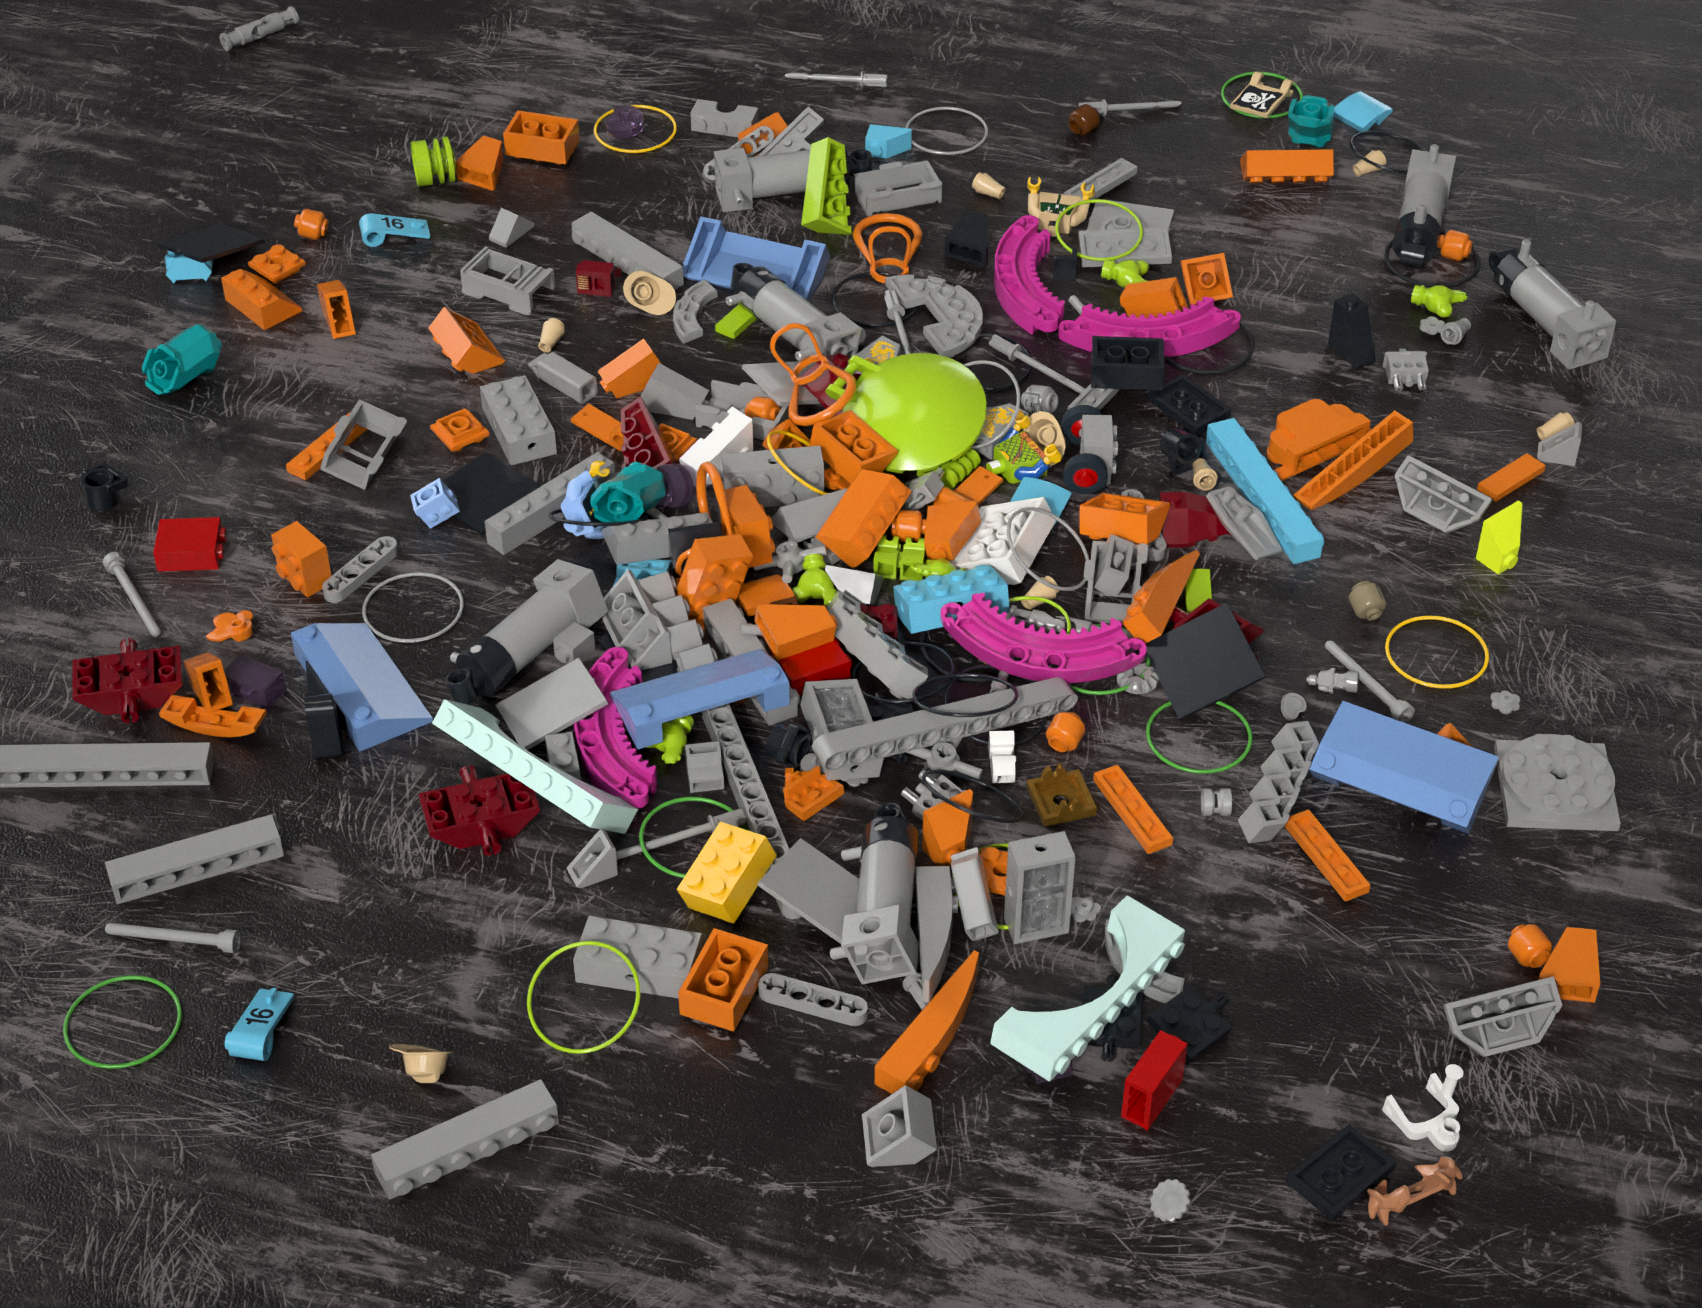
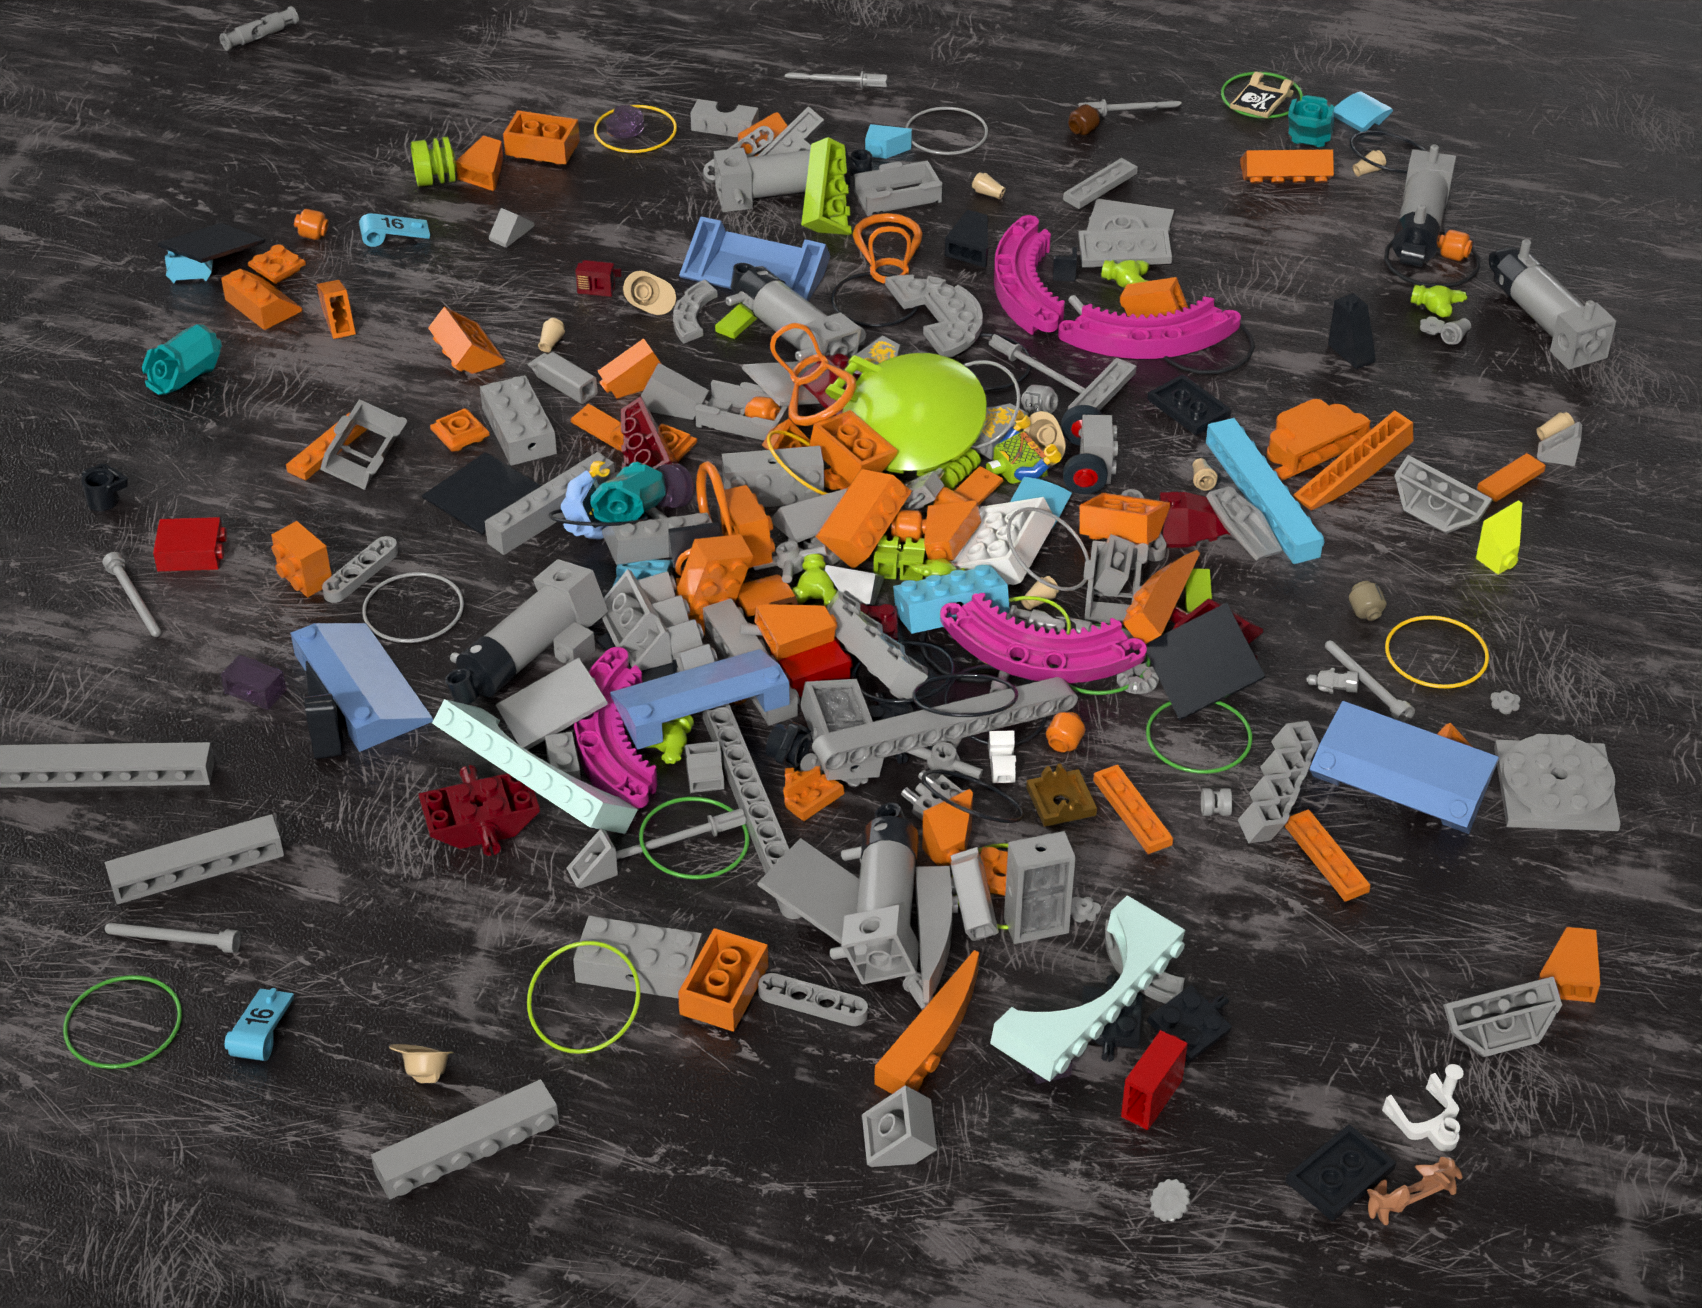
dark red slope [72,638,182,723] -> none
orange slope [159,695,267,737] -> none
orange slope [183,652,233,714] -> none
orange plate [206,610,254,642] -> none
light blue head [410,478,460,529] -> none
light grey piece [460,246,555,315] -> none
light grey brick [572,212,684,290] -> none
yellow brick [677,822,777,924] -> none
white wedge [680,407,753,487] -> none
light grey piece [884,290,911,354] -> none
tan torso [1027,177,1095,237] -> none
lime piece [1055,199,1143,261] -> none
black brick [1091,336,1164,391] -> none
black piece [1160,427,1207,475] -> none
orange slope [1180,253,1233,306] -> none
light grey piece [1281,693,1307,720] -> none
light grey piece [1382,349,1429,391] -> none
orange head [1507,924,1552,968] -> none

